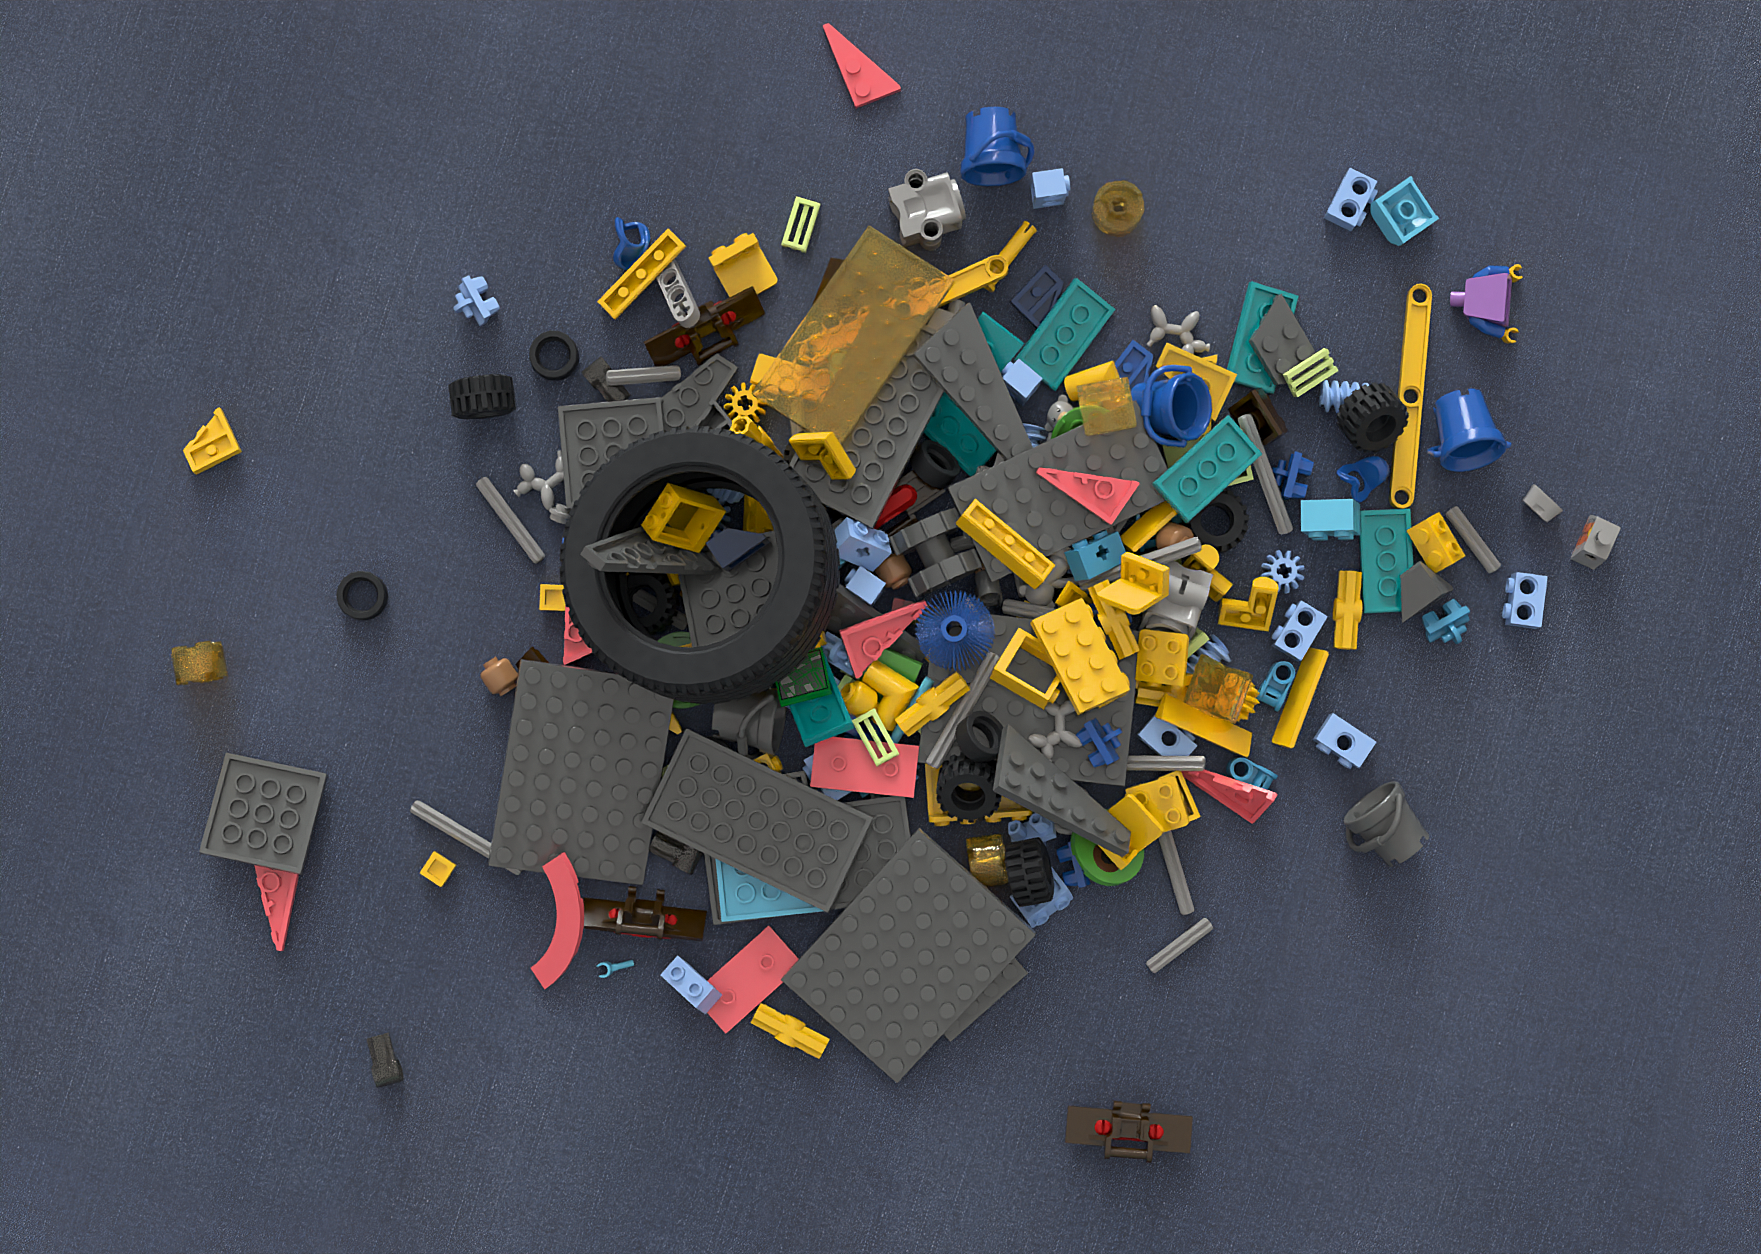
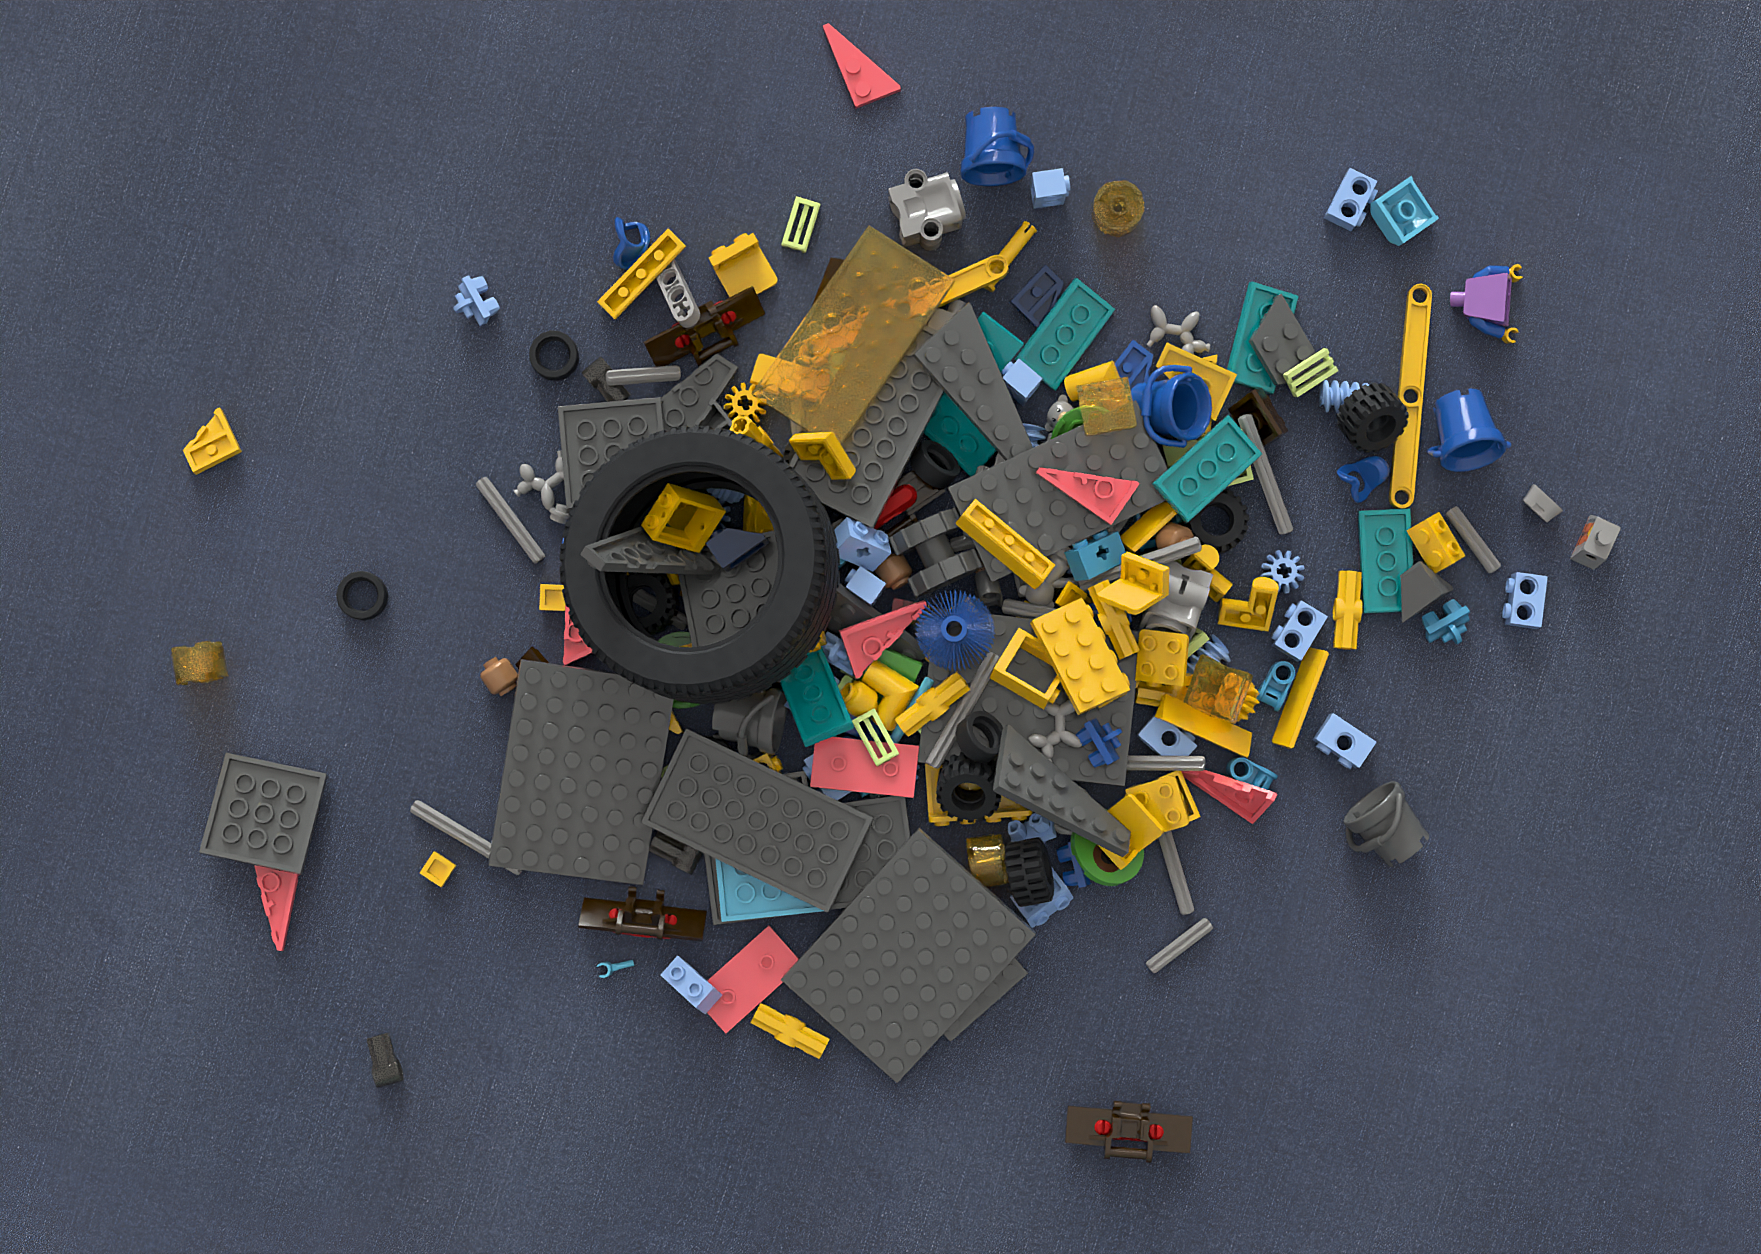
black tyre [448,374,516,419] -> none
coral tile [531,852,584,989] -> none
tile [776,647,832,707] -> none
blue hips [1271,451,1314,500] -> none
medium azure brick [1301,499,1360,541] -> none

